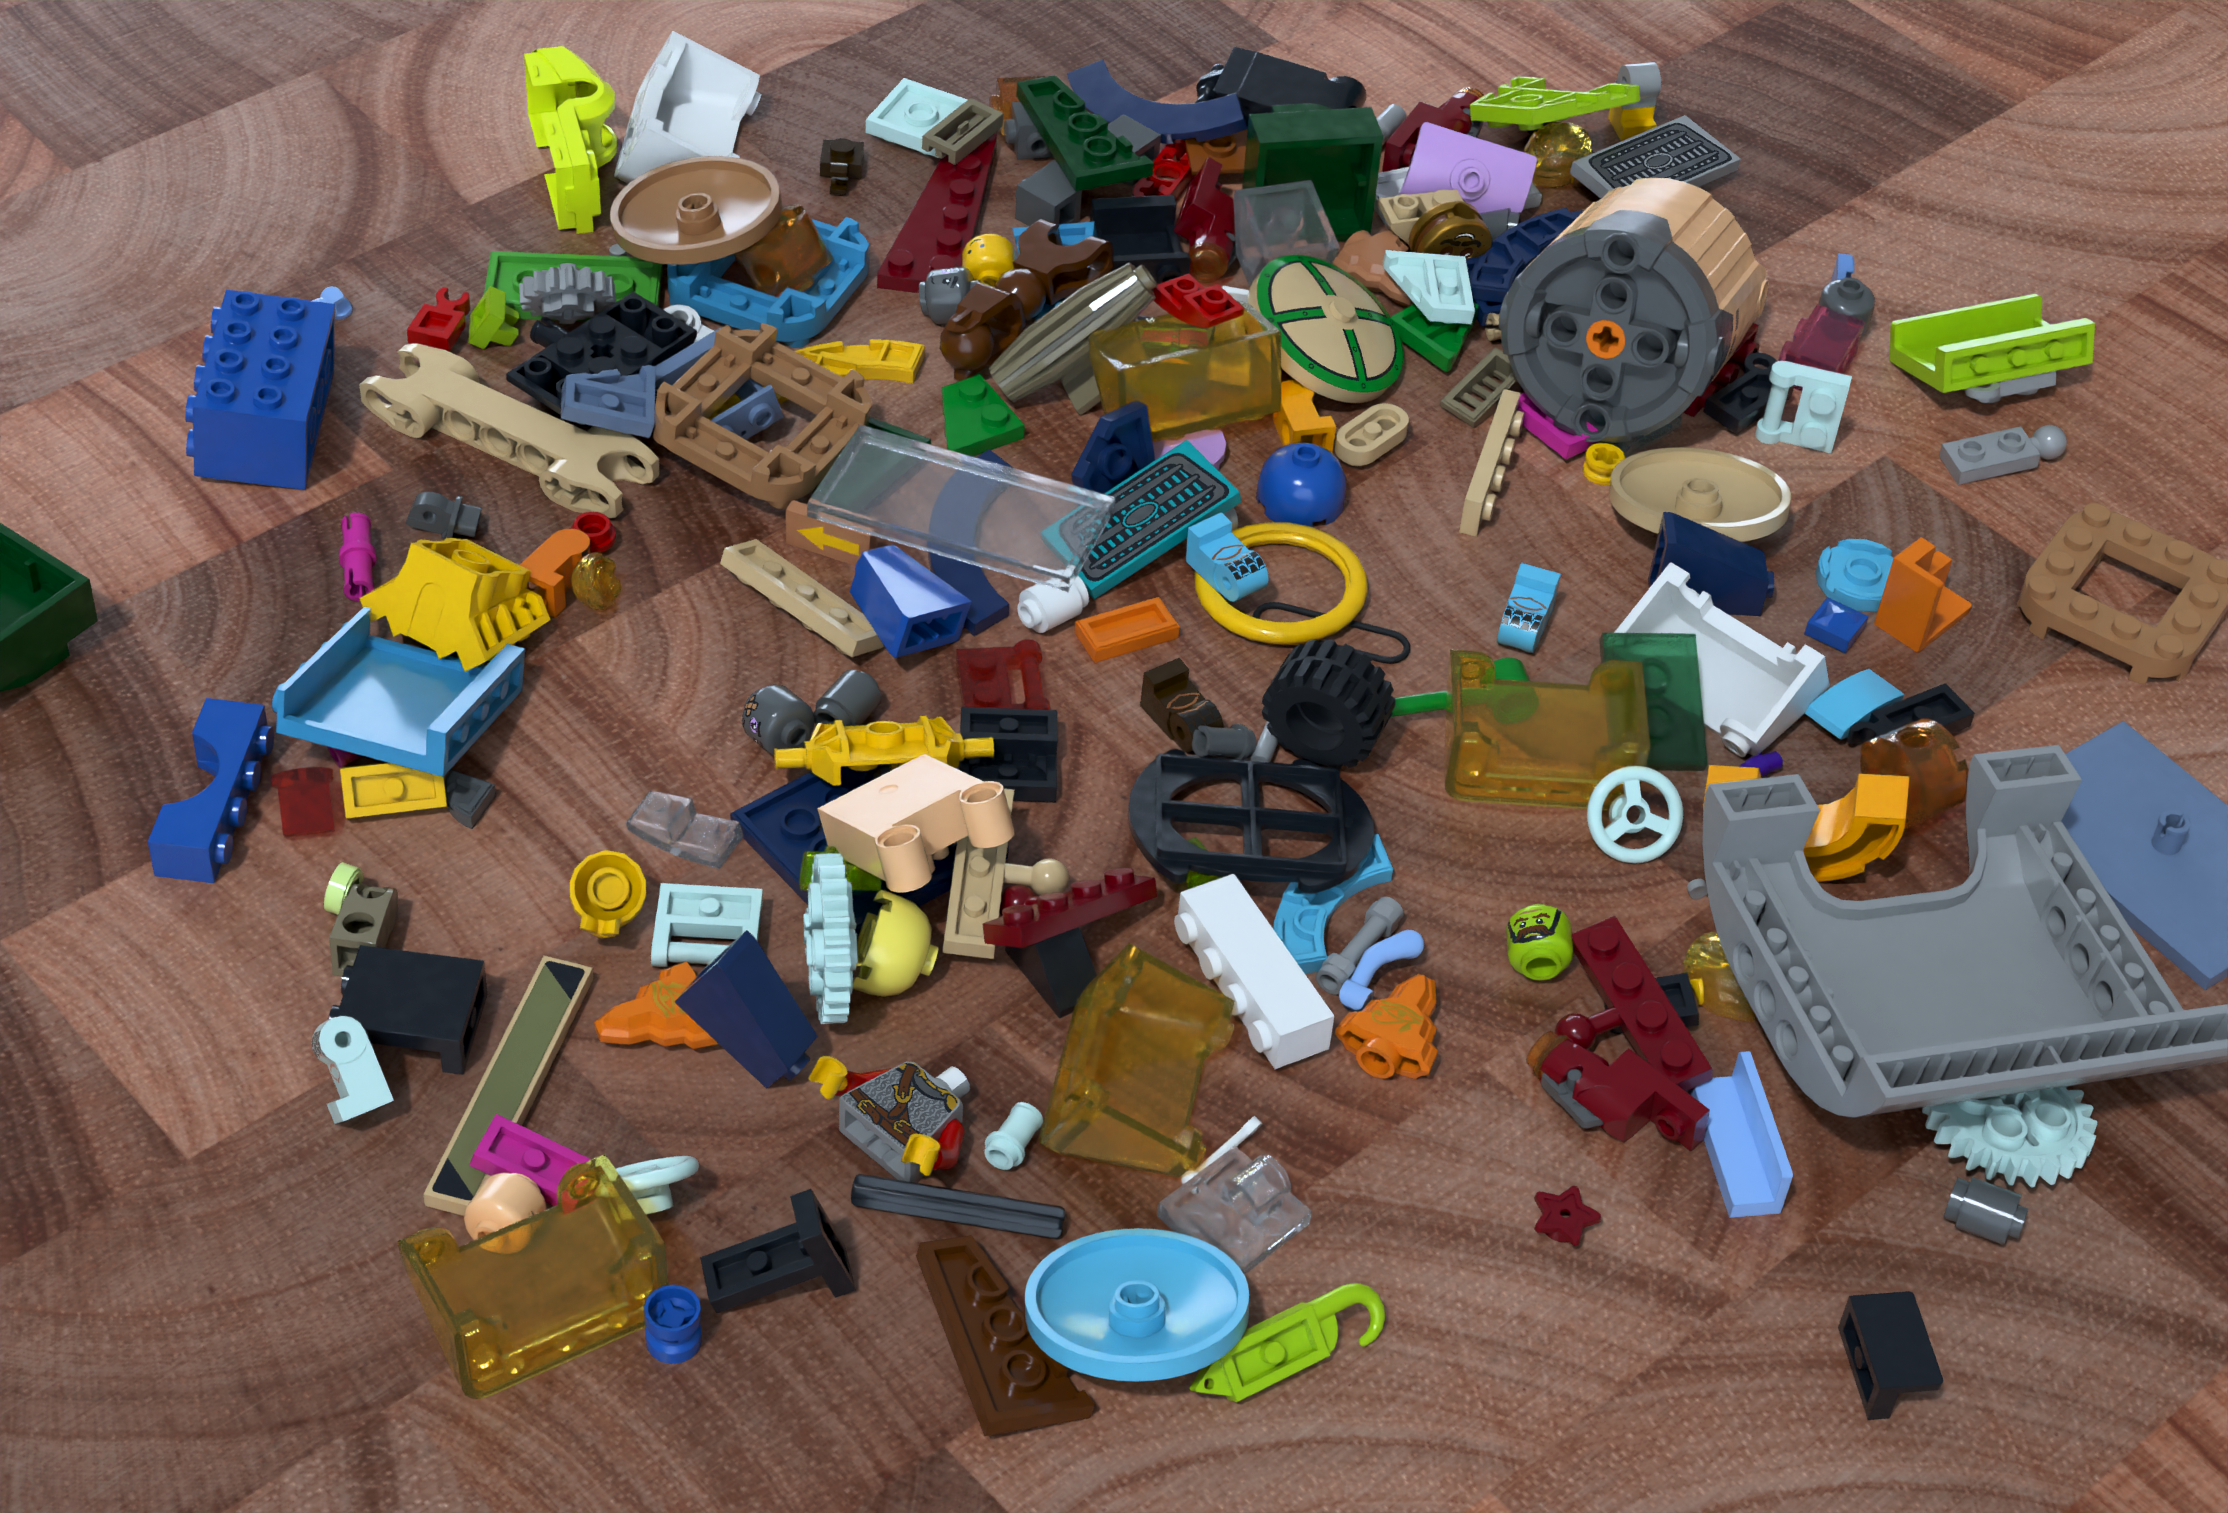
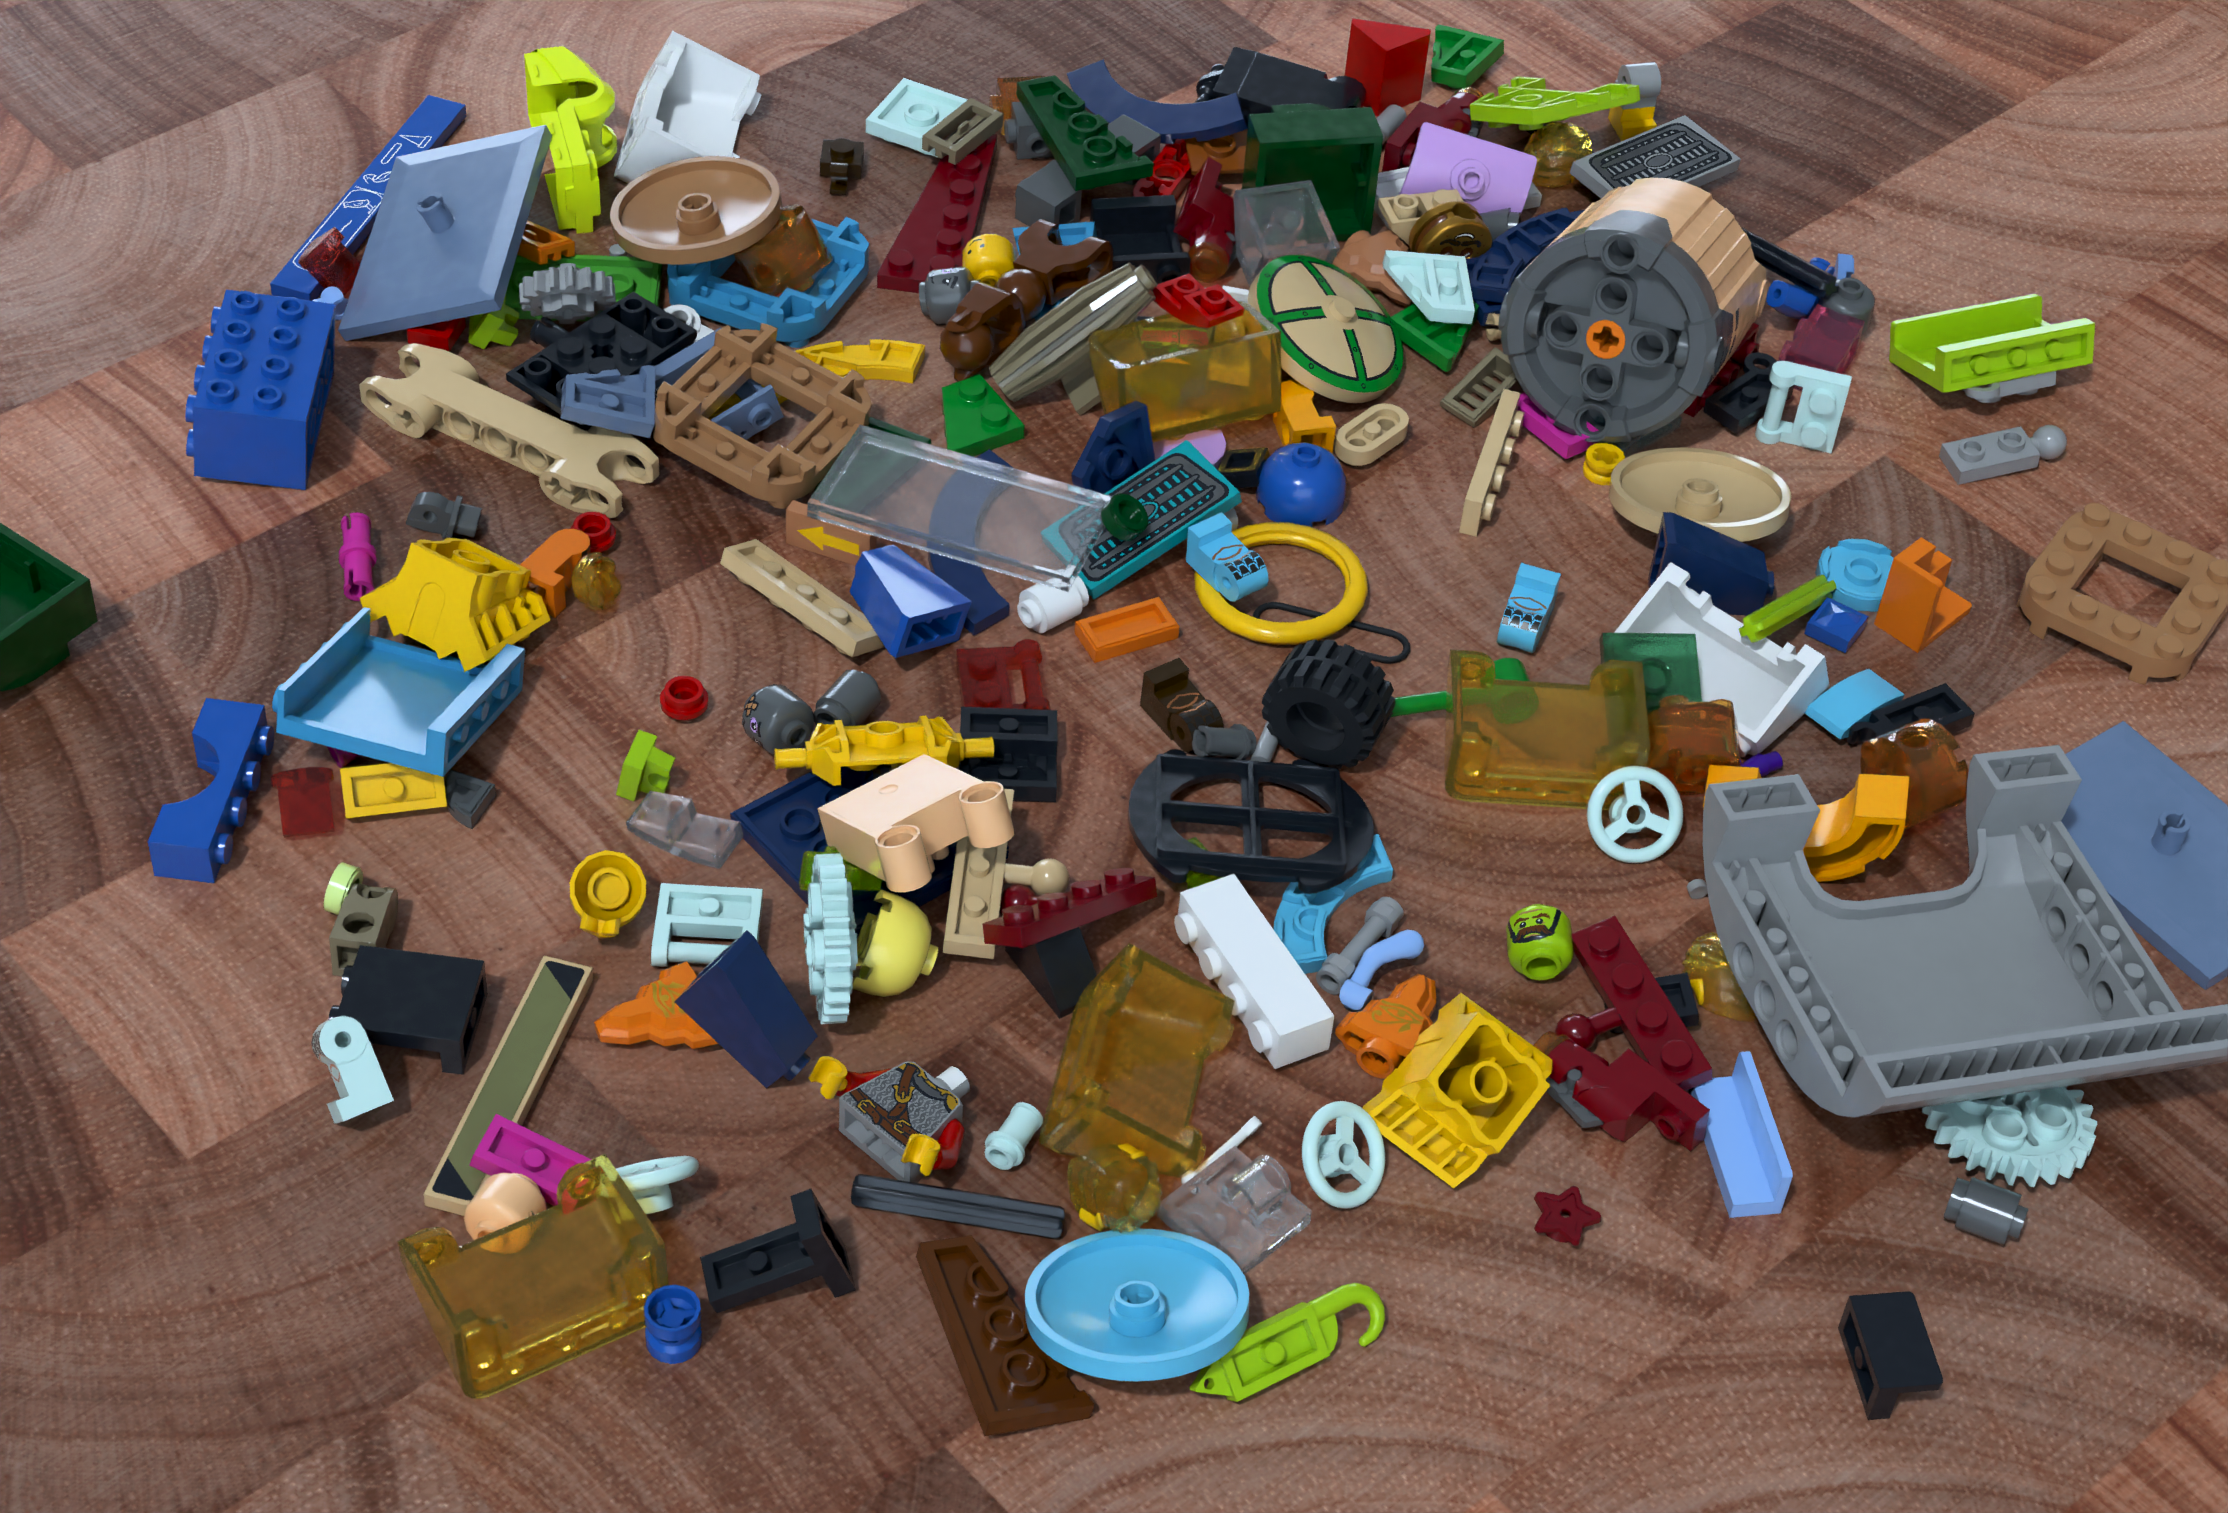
none -> blue tile [270,95,466,301]
none -> clear red tile [298,227,360,295]
none -> sand blue piece [338,125,552,341]
none -> orange tile [517,220,575,265]
none -> lime tile [616,730,675,801]
none -> red plate [660,676,708,720]
none -> clear yellow hair [1067,1142,1163,1233]
none -> dark green tile [1101,493,1148,541]
none -> black tile [1218,447,1270,488]
none -> light aqua piece [1302,1101,1385,1209]
none -> red slope [1344,18,1431,117]
none -> yellow slope [1363,993,1553,1188]
none -> green wing [1431,24,1504,90]
none -> clear orange brick [1639,695,1742,795]
none -> lime axle [1739,575,1836,643]
none -> black axle [1741,227,1839,299]
none -> blue arm [1766,257,1835,320]

